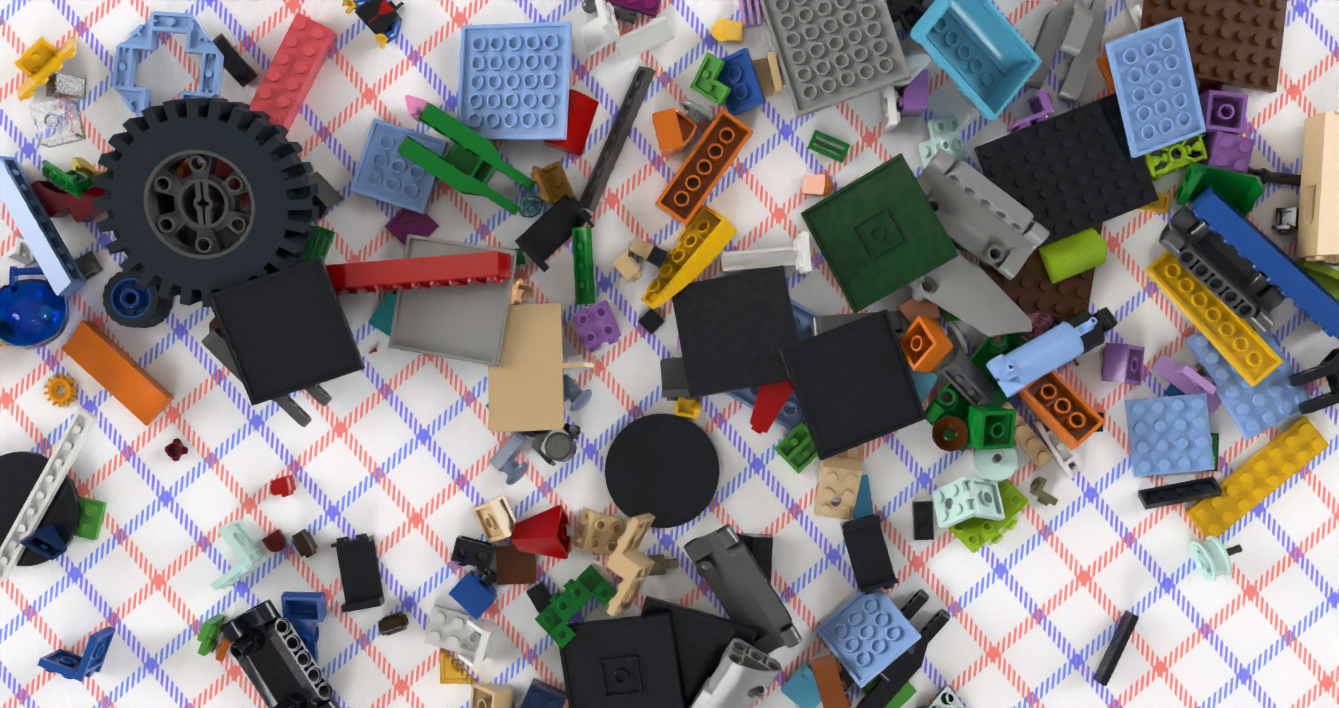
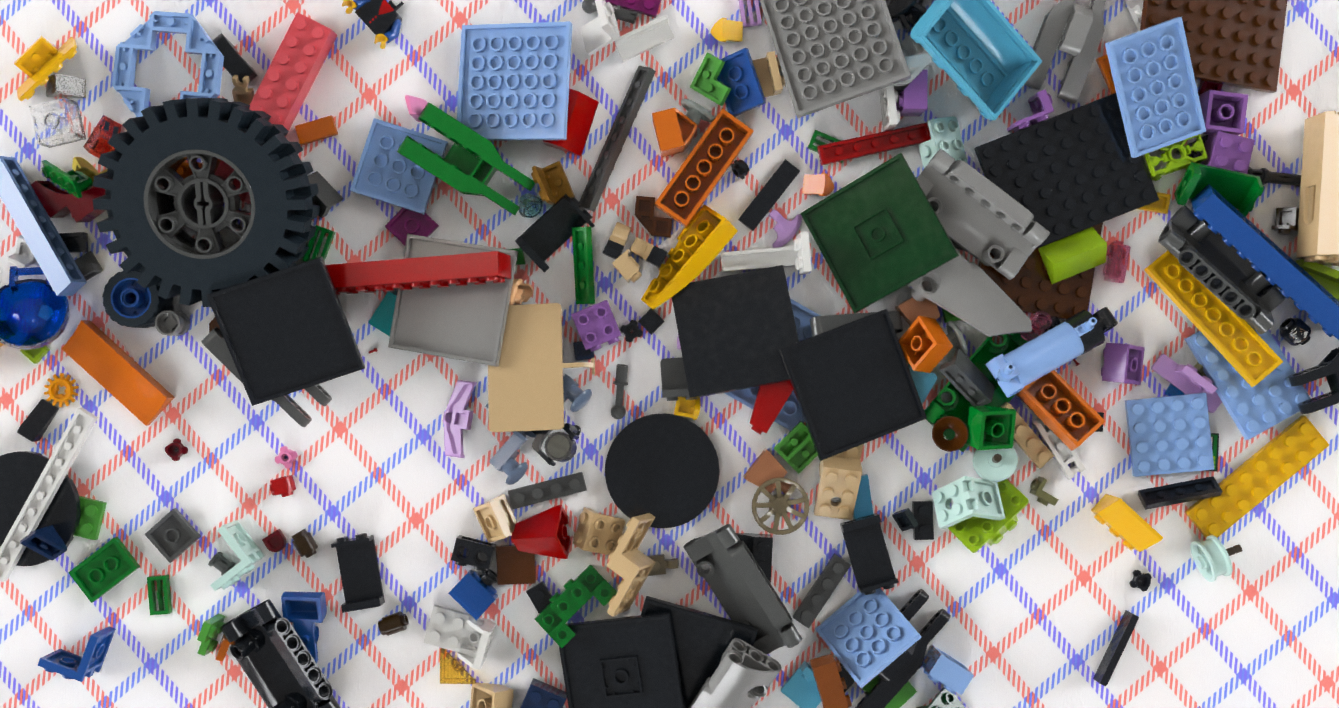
none -> black slope [17,399,59,442]
none -> lime tile [20,337,50,364]
none -> black plate [59,232,88,253]
none -> green plate [68,536,140,603]
none -> clear red slope [83,114,122,158]
none -> dark grey plate [144,508,201,563]
none -> green tile [147,574,172,615]
none -> light grey wheel [155,310,191,336]
none -> dark grey bush [208,551,235,575]
none -> tan plate [232,75,255,105]
none -> bright pink plate [275,446,298,469]
none -> orange tile [295,115,338,145]
none -> lavender plate [443,380,477,459]
none -> dark grey plate [508,472,587,510]
none -> dark blue tile [573,341,595,361]
none -> leg [602,222,632,260]
none -> dark grey pin [611,364,628,420]
none -> black plate [620,320,643,342]
none -> reddish brown tile [634,196,673,238]
none -> black plate [731,159,750,179]
none -> black tile [738,159,800,232]
none -> nougat torso [743,448,791,494]
none -> dark tan wheel [752,477,809,535]
none -> lavender piece [769,209,802,248]
none -> dark grey plate [792,553,851,629]
none -> red tile [817,122,931,166]
none -> black plate [892,508,919,532]
none -> light blue brick [922,645,974,695]
none -> yellow slope [1091,494,1163,552]
none -> clear pink bracket [1103,240,1131,284]
none -> black plate [1129,570,1152,592]
none -> black head [1279,317,1311,346]

